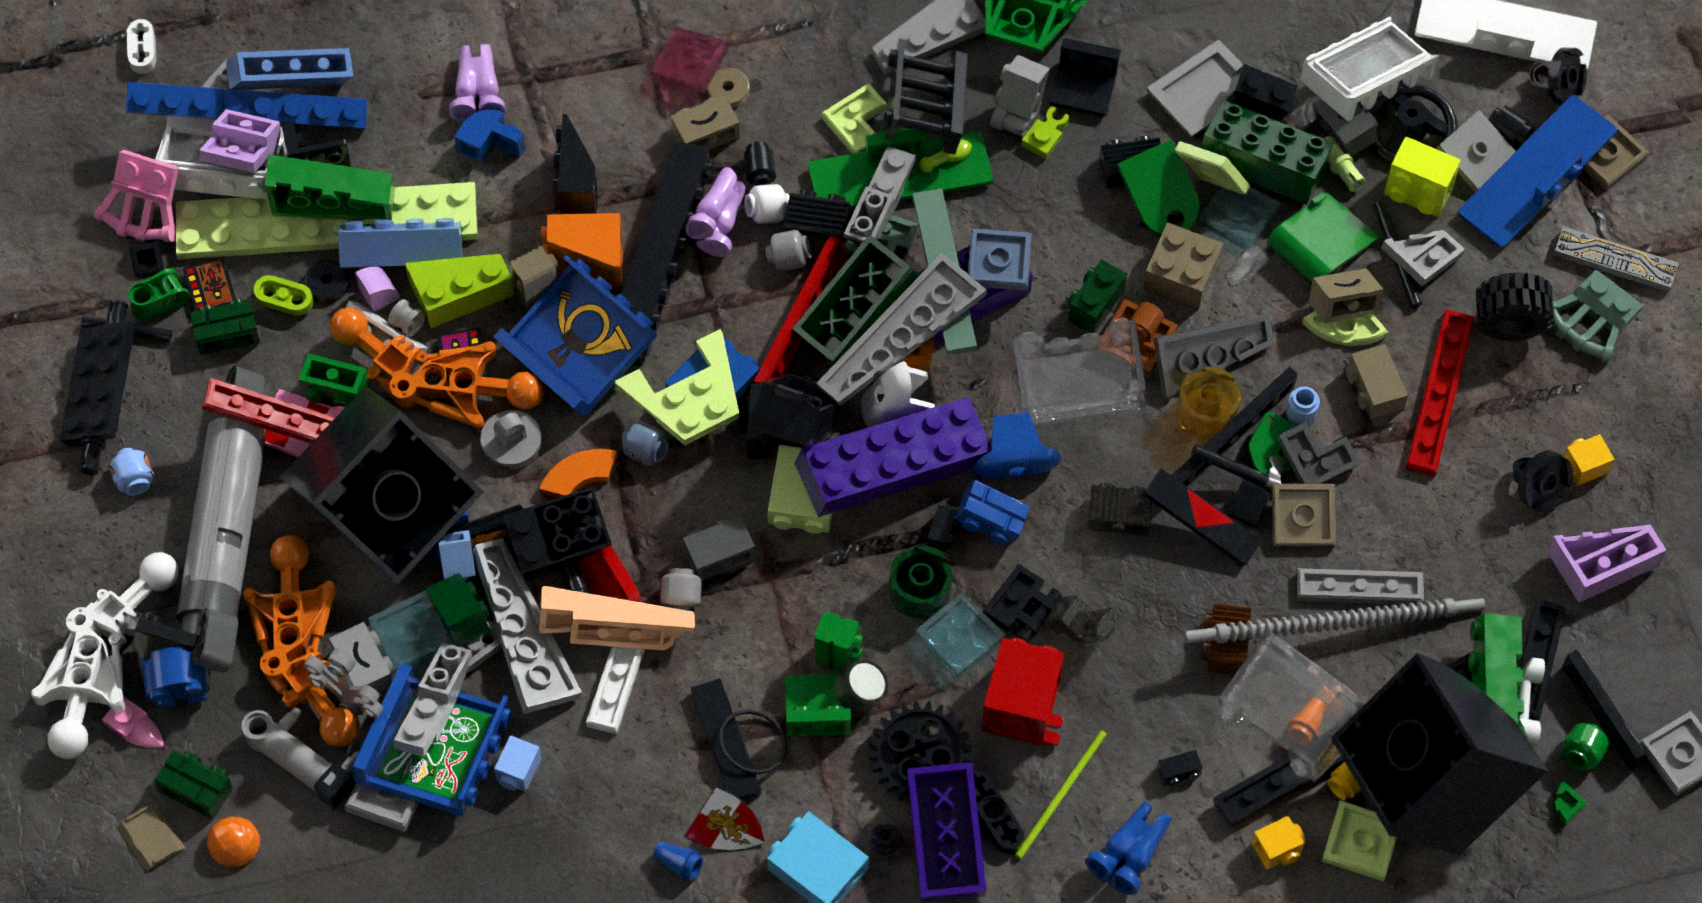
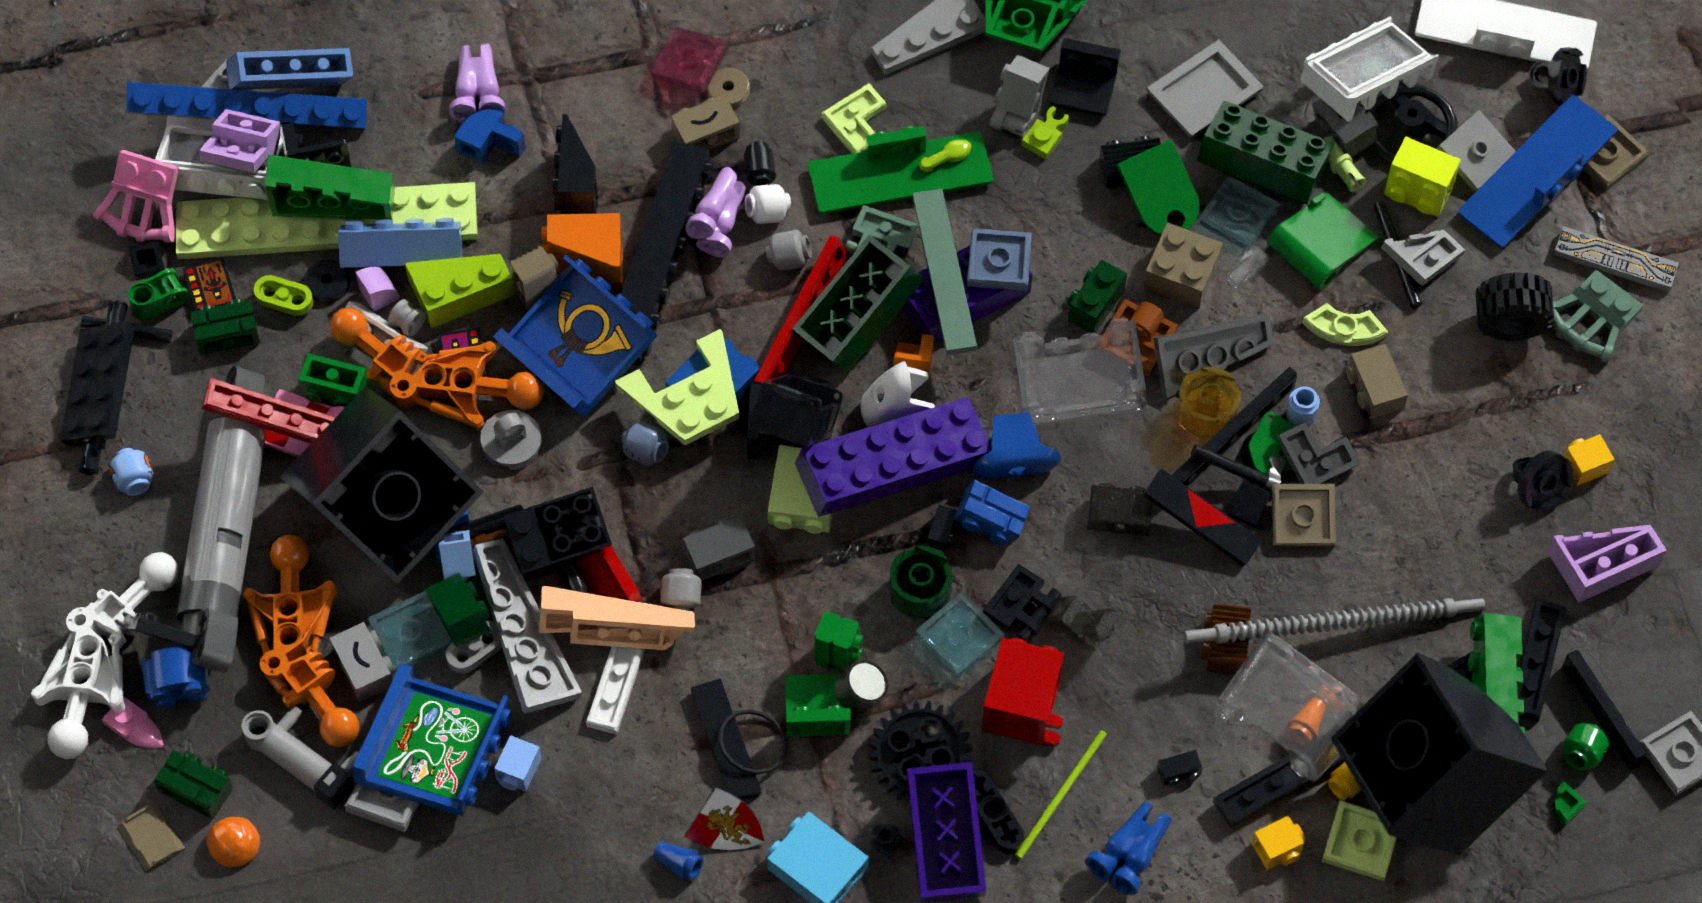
white beam [127,19,156,74] -> none
light grey plant [303,648,384,719] -> none
light grey slope [394,642,472,757] -> none
orange tile [539,449,617,498] -> none
black brick [783,190,852,243] -> none
light grey wing [816,253,987,406] -> none
light grey slope [844,146,915,243] -> none
black fence [882,39,968,155] -> none
yellowish green tile [1175,141,1250,195] -> none
black brick [1225,64,1298,121] -> none
light grey tile [1297,568,1424,605] -> none
dark tan brick [1308,268,1383,323] -> none
red tile [1405,309,1475,477] -> none
black brick [1488,105,1534,146] -> none
white bar [1517,658,1545,746] -> none

